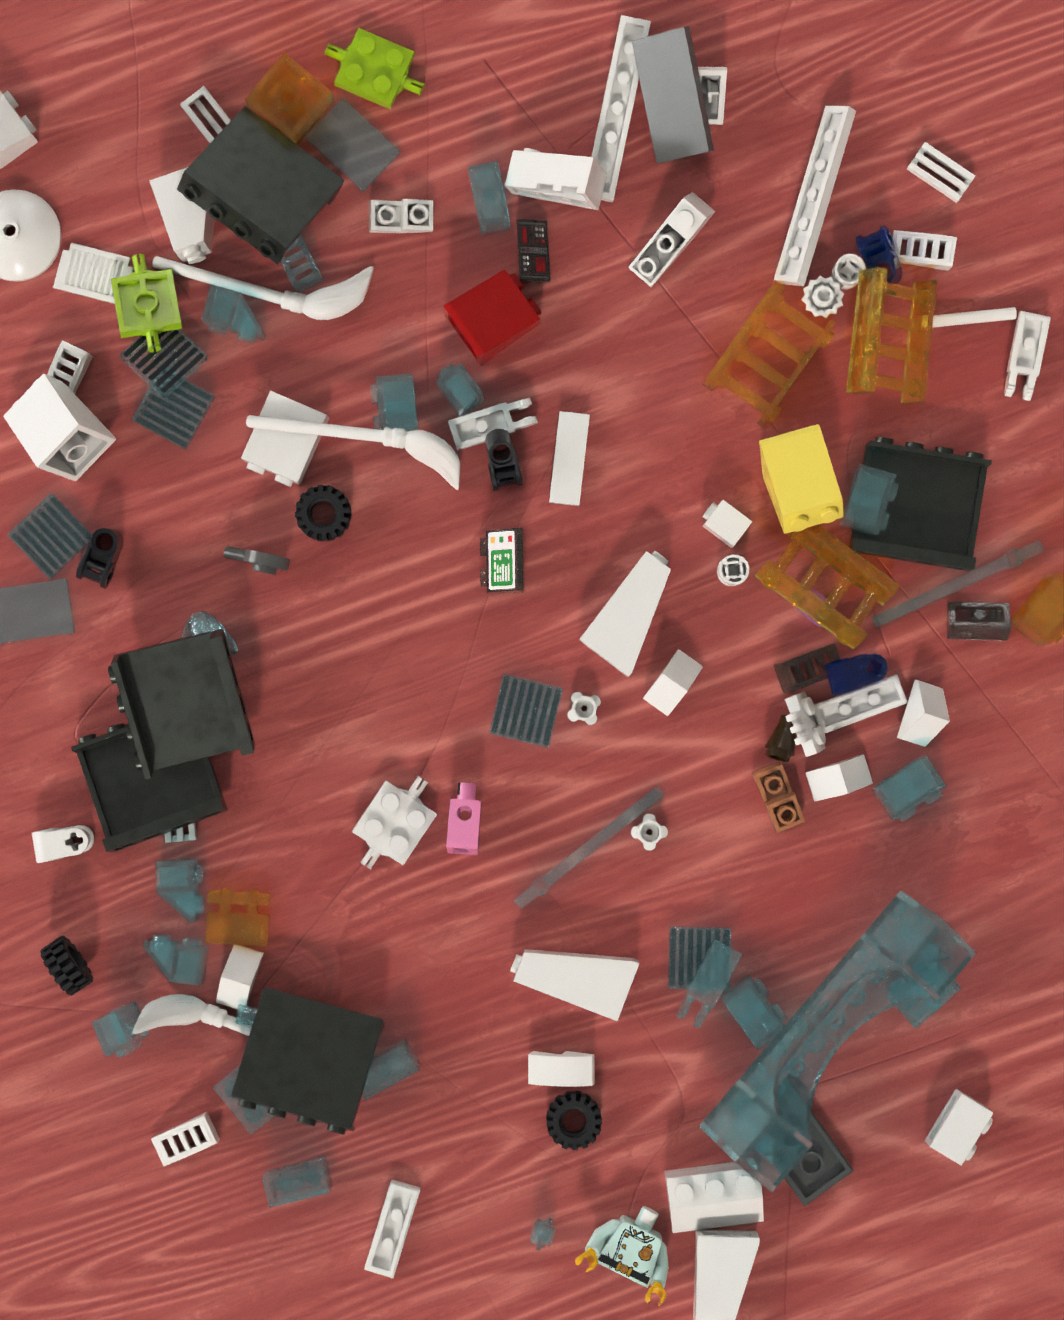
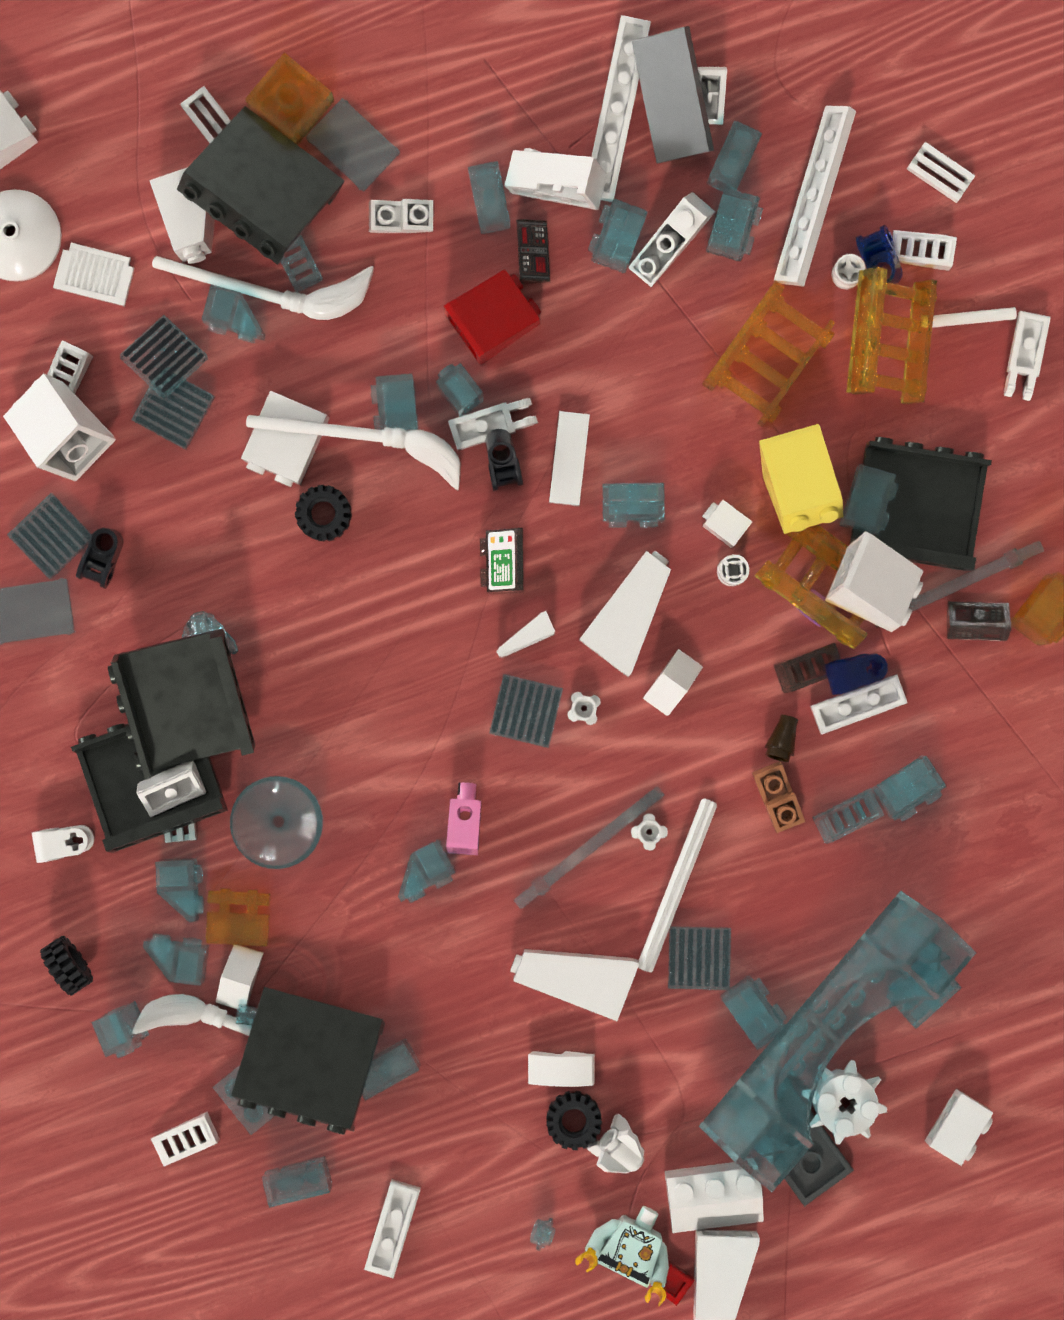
lime plate [111,254,182,353] -> none
dark grey piece [224,546,290,575] -> none
lime plate [324,28,425,110] -> none
white plate [352,776,437,869] -> none
clear light blue hinge [676,939,742,1028] -> none
white hinge [785,691,826,757] -> none
white piece [801,275,844,318] -> none
white slope [805,754,873,802] -> none
white slope [897,680,950,747] -> none
none -> white slope [136,761,206,818]
none -> clear light blue dish [230,776,323,869]
none -> clear light blue slope [398,839,456,903]
none -> white slope [497,611,555,658]
none -> white brick [587,1113,644,1174]
none -> clear light blue brick [588,199,648,273]
none -> clear light blue brick [602,483,665,528]
none -> white axle [638,798,717,972]
none -> red tile [651,1261,695,1306]
none -> clear light blue brick [706,188,763,261]
none -> clear light blue brick [707,121,762,196]
none -> white brick [803,1060,887,1145]
none -> clear light blue slope [813,788,884,844]
none -> white slope [825,531,923,632]

